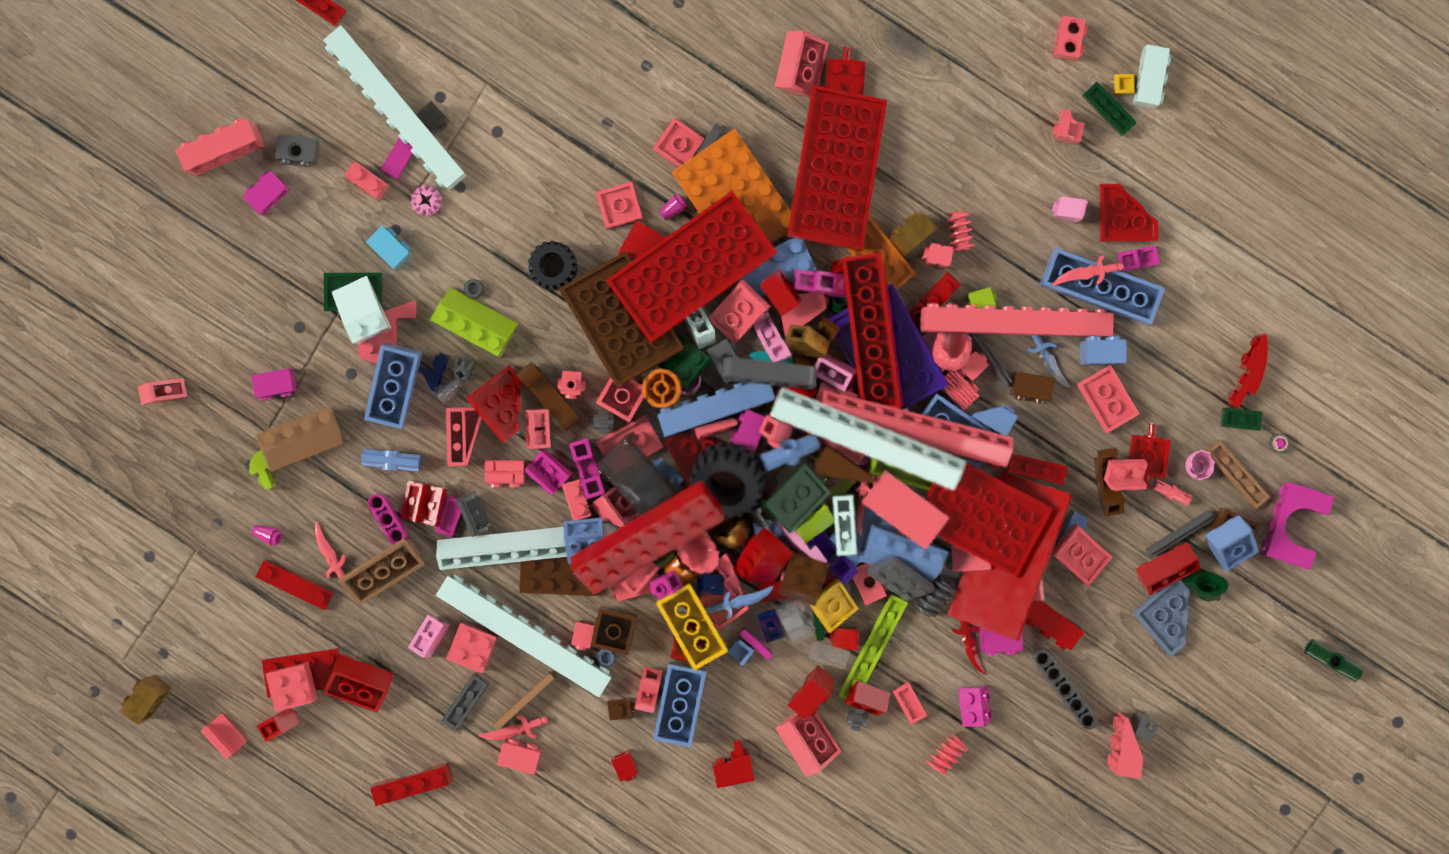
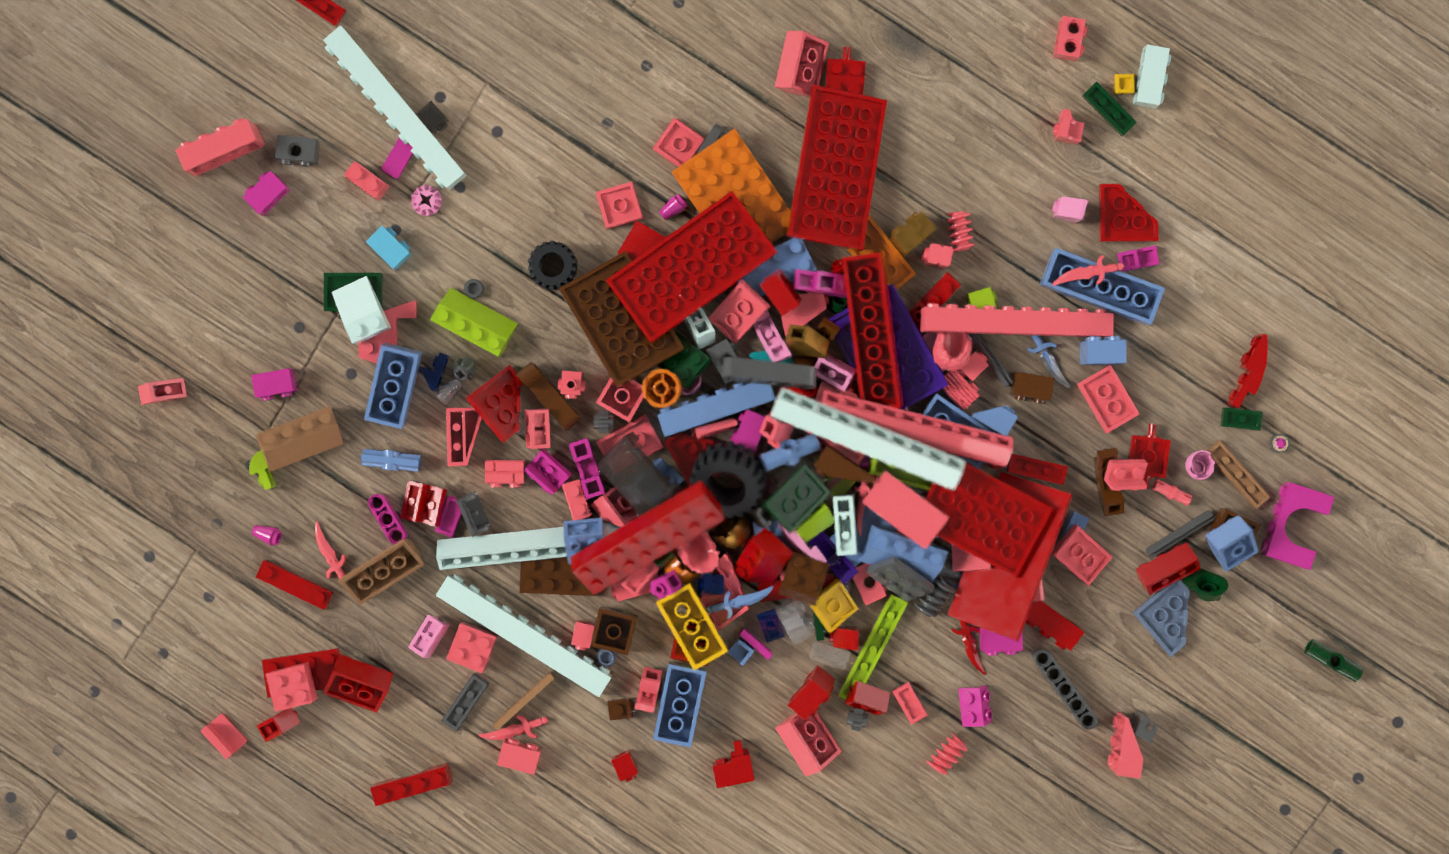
pearl gold brick [119,675,172,725] -> none

